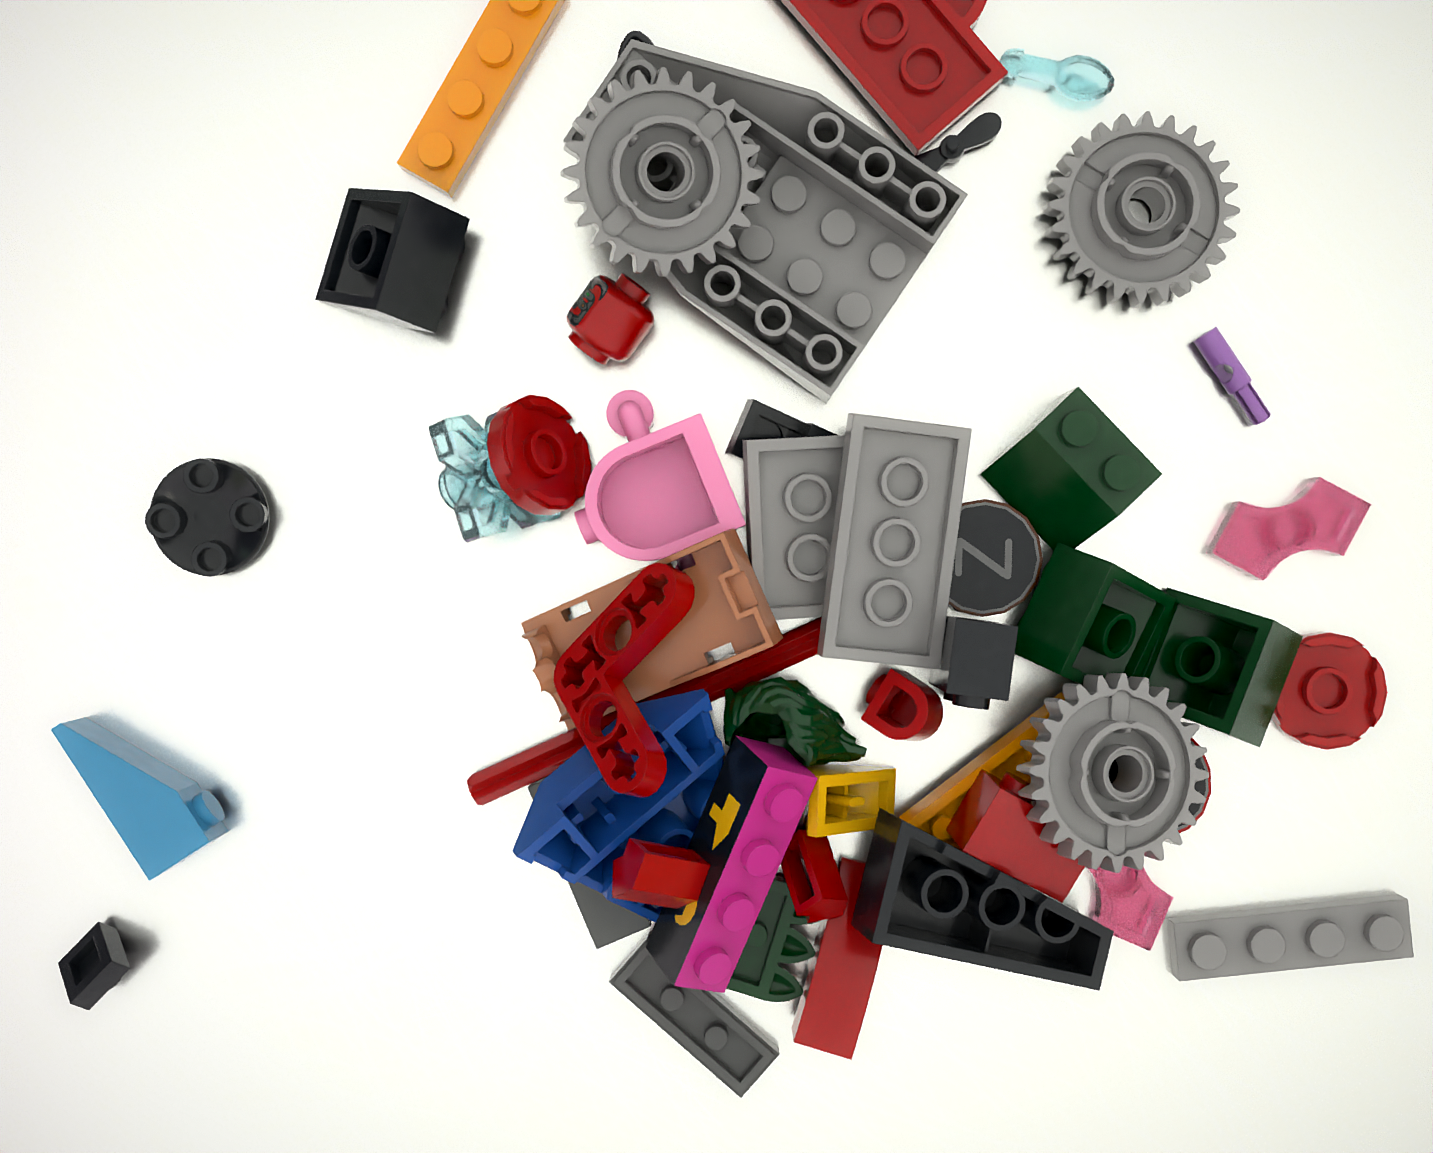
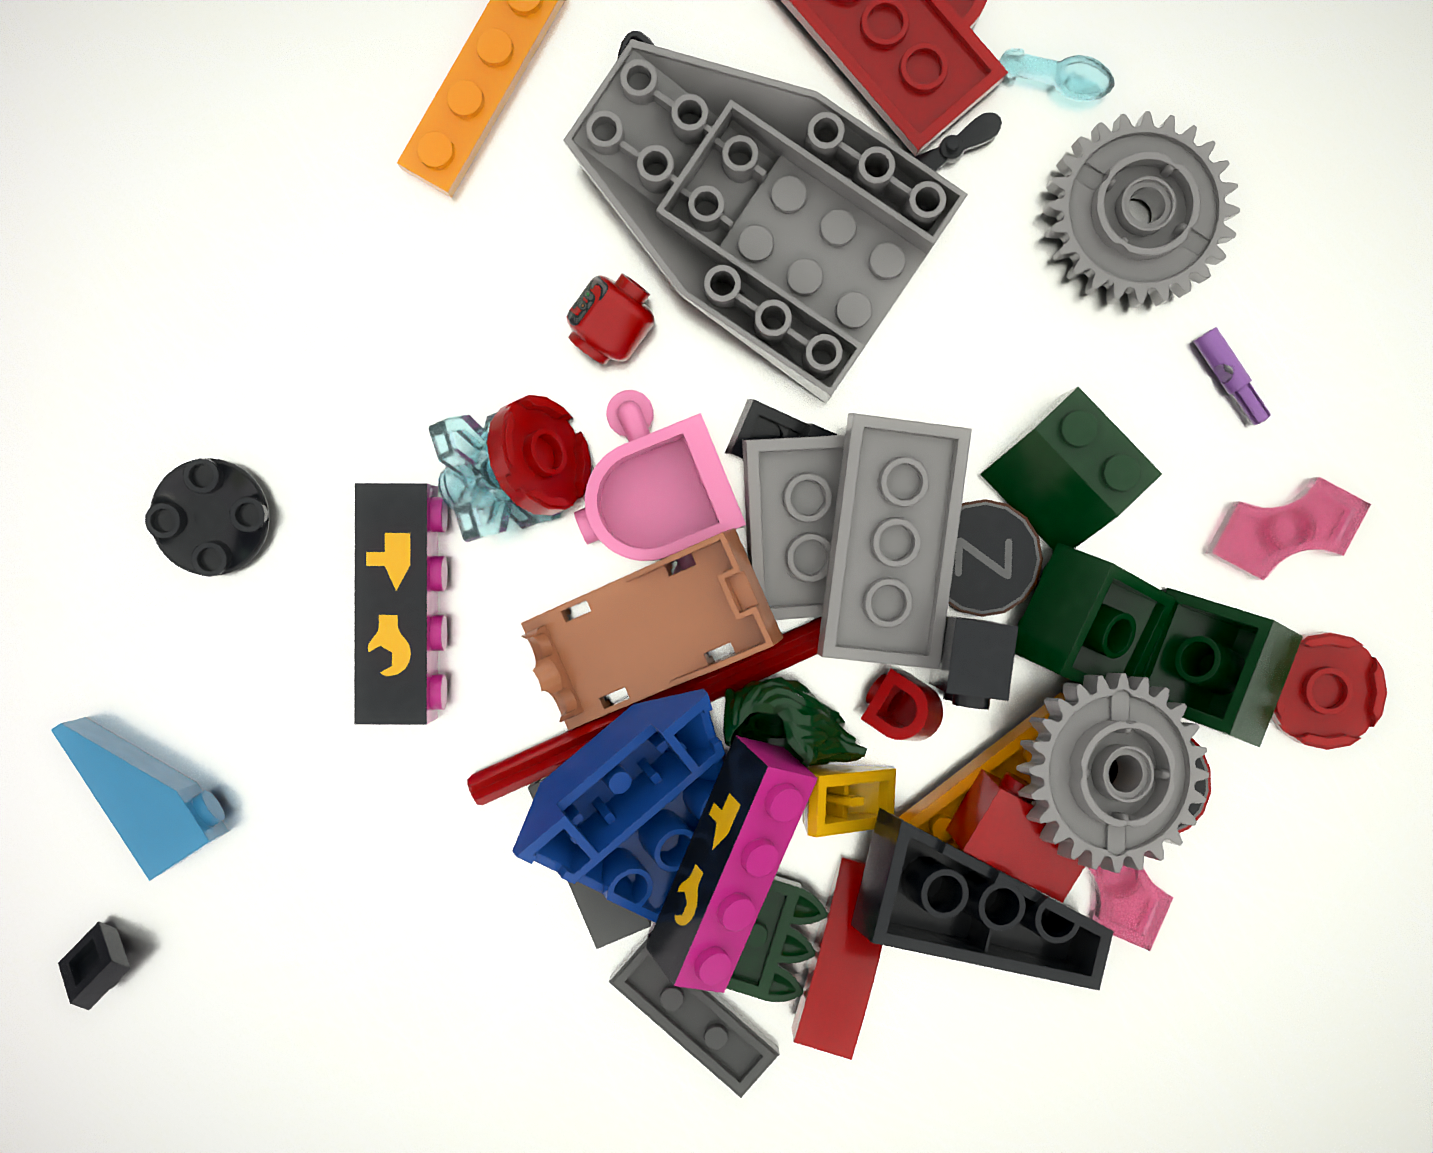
black slope [315,188,470,333] -> none
red beam [554,563,695,798] -> none
light grey gear [560,67,764,277] -> none
red piece [612,838,711,909] -> none
red piece [781,829,848,923] -> none
light grey plate [1167,894,1414,982] -> none
none -> black brick [354,483,448,725]

